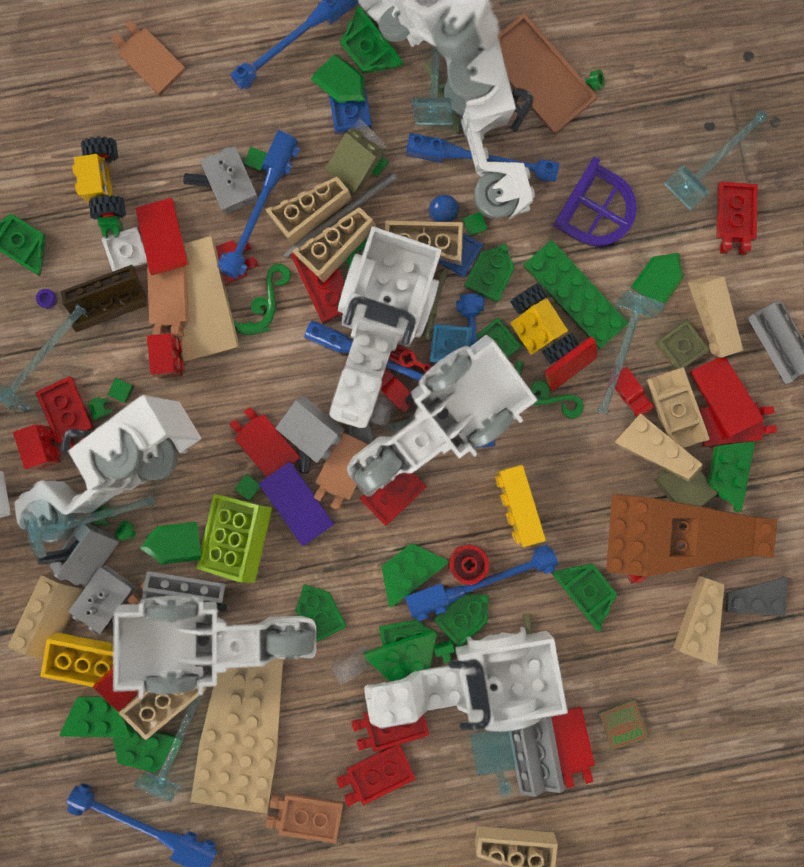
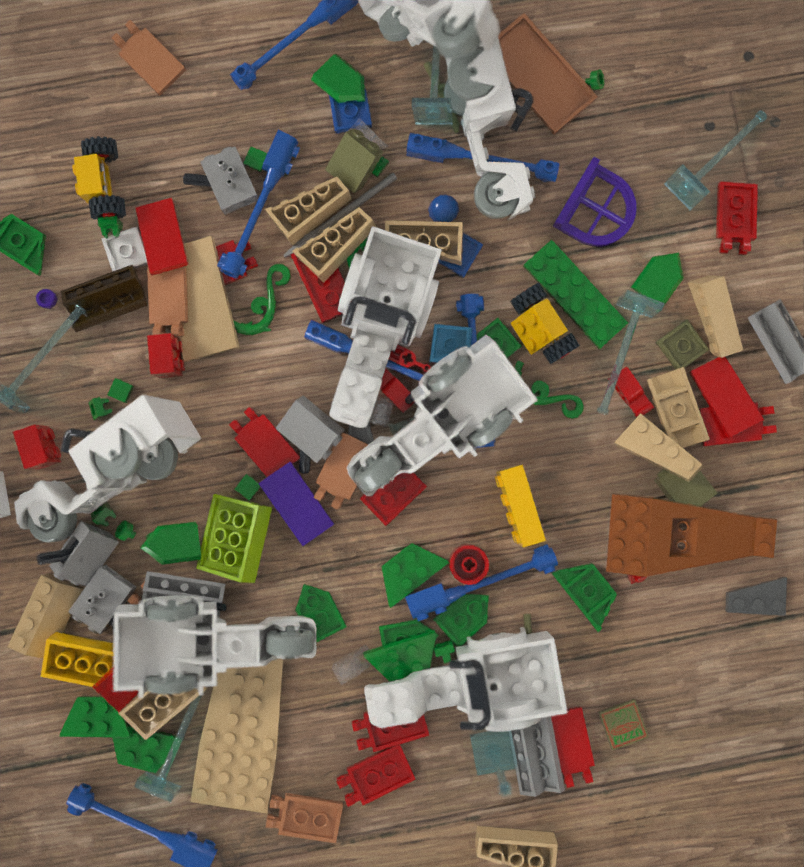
clear light blue tile [22,495,155,559] -> none
red tile [35,376,94,450] -> none
green wing [340,6,403,74] -> none
olive sword [422,268,448,341] -> none
green tile [462,212,487,237] -> none
green tile [464,243,515,303] -> none
red tile [545,337,598,392] -> none
tan wedge [673,576,724,666] -> none
green wing [707,441,755,512] -> none

